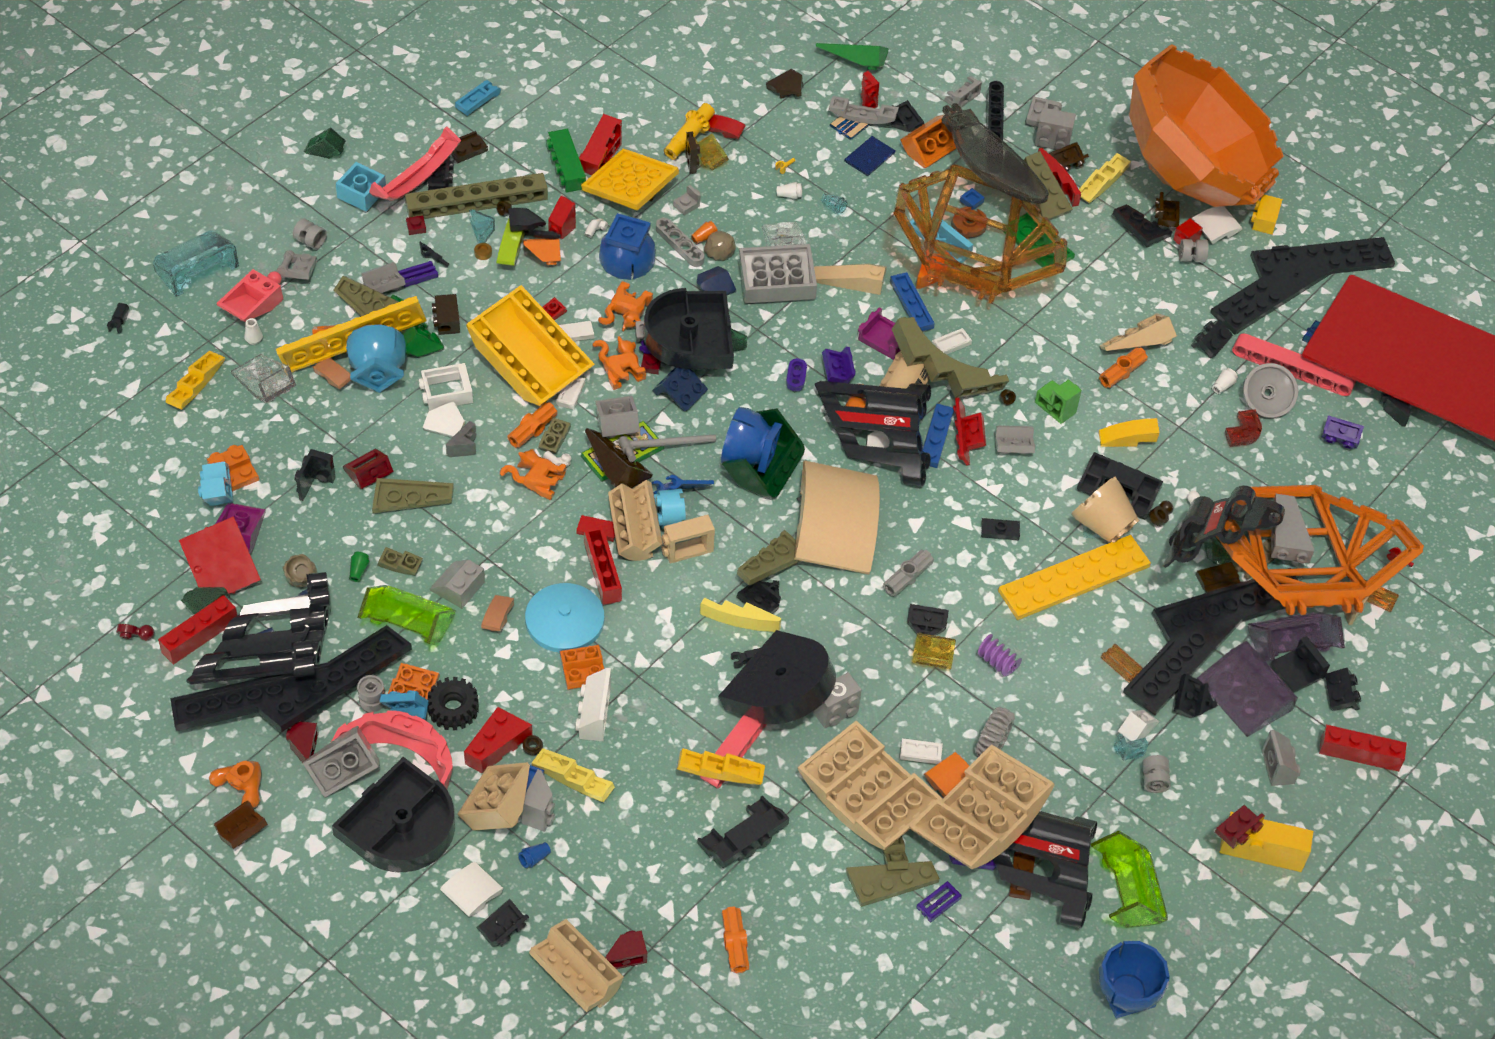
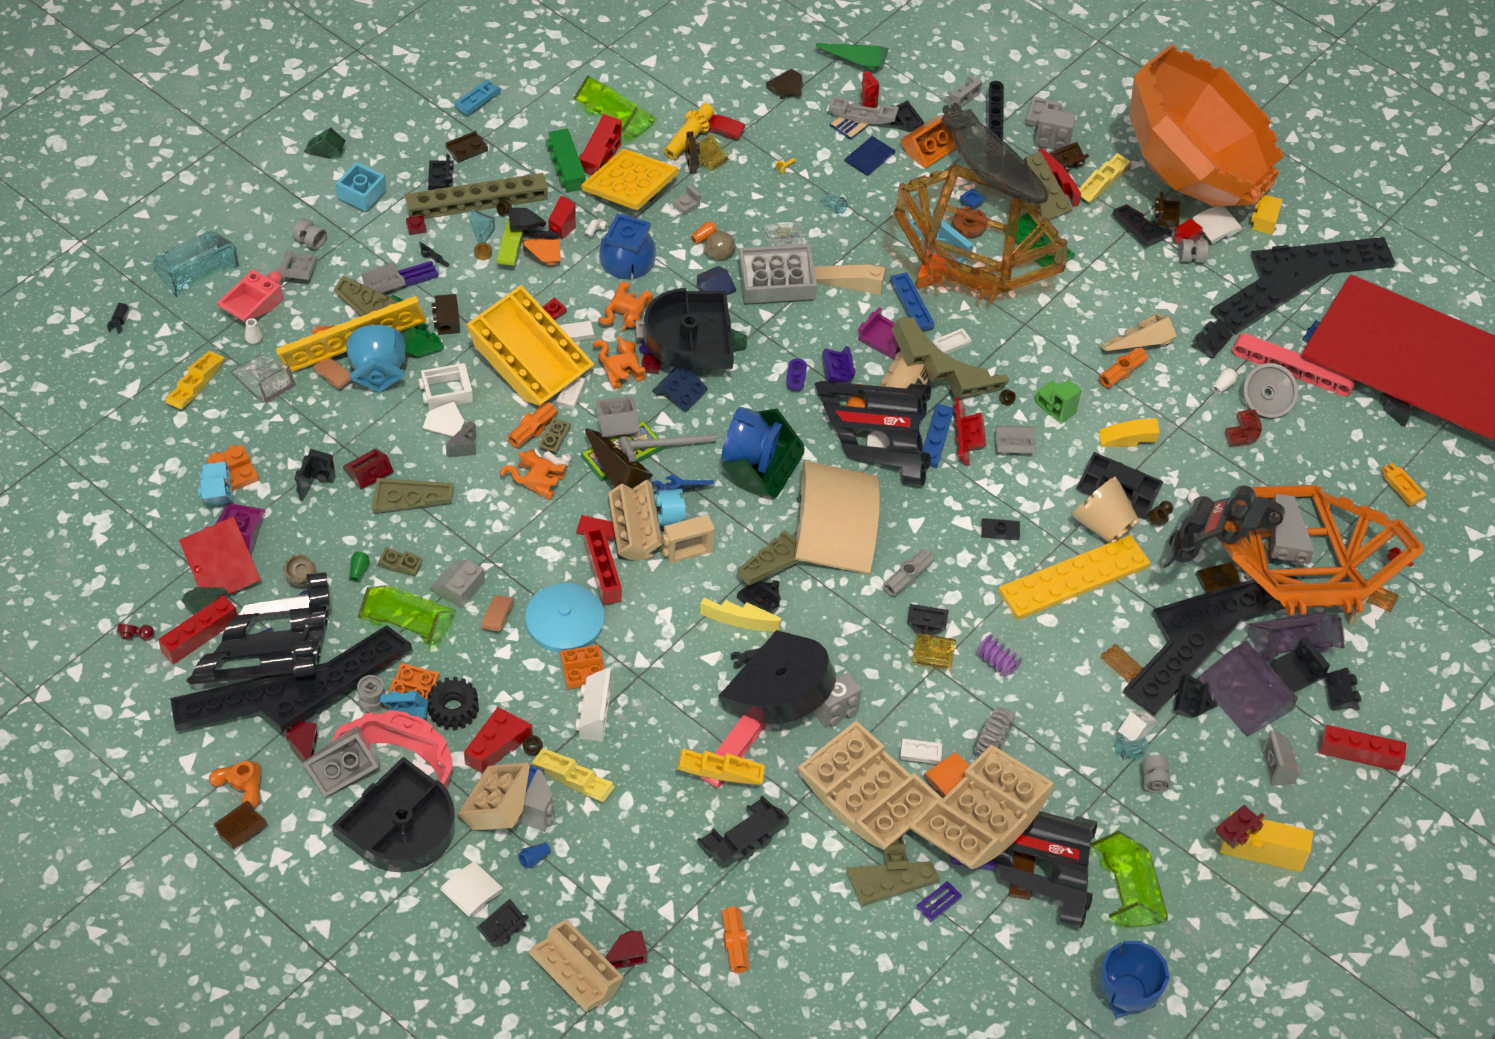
coral windscreen [369,126,461,201] -> none
light grey beam [656,218,704,267] -> none
white cone [777,182,802,199] -> none
clear green slope [1204,537,1231,564] -> none
dark purple bracket [1321,415,1364,449] -> none
none -> clear neon green windscreen [573,75,657,139]
none -> light orange hinge [1382,463,1426,507]

